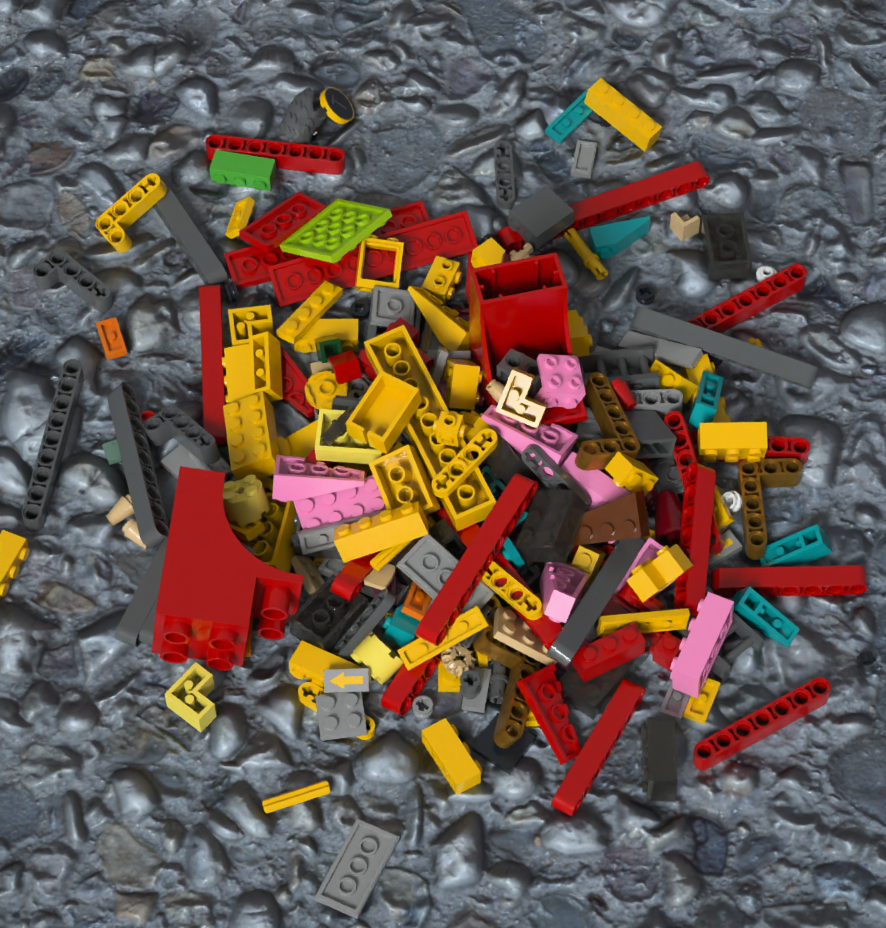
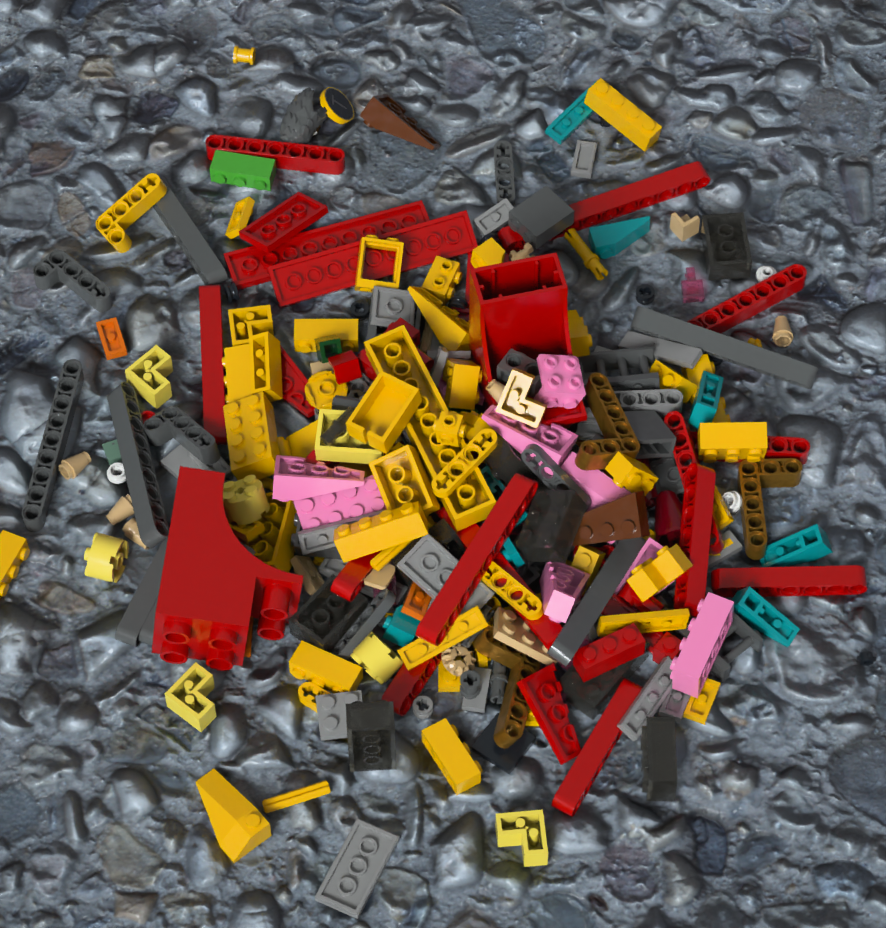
yellow plate [276,281,343,344] -> none
lime plate [279,198,392,263] -> none
light grey tile [324,668,371,693] -> none
red cone [610,378,637,411] -> none
red beam [693,677,831,770] -> none
none -> tan cone [58,451,92,480]
none -> light yellow brick [84,532,129,583]
none -> white plate [107,462,126,484]
none -> light yellow brick [125,345,173,409]
none -> yellow wedge [195,769,272,863]
none -> yellow bush [233,45,256,65]
none -> clear smoke brick [346,700,396,772]
none -> reddish brown wedge [359,94,441,150]
none -> light grey plate [473,198,514,237]
none -> light yellow brick [495,809,548,867]
none -> light grey tile [617,656,673,741]
none -> clear pink plate [681,267,705,303]
none -> tan cone [772,316,794,347]

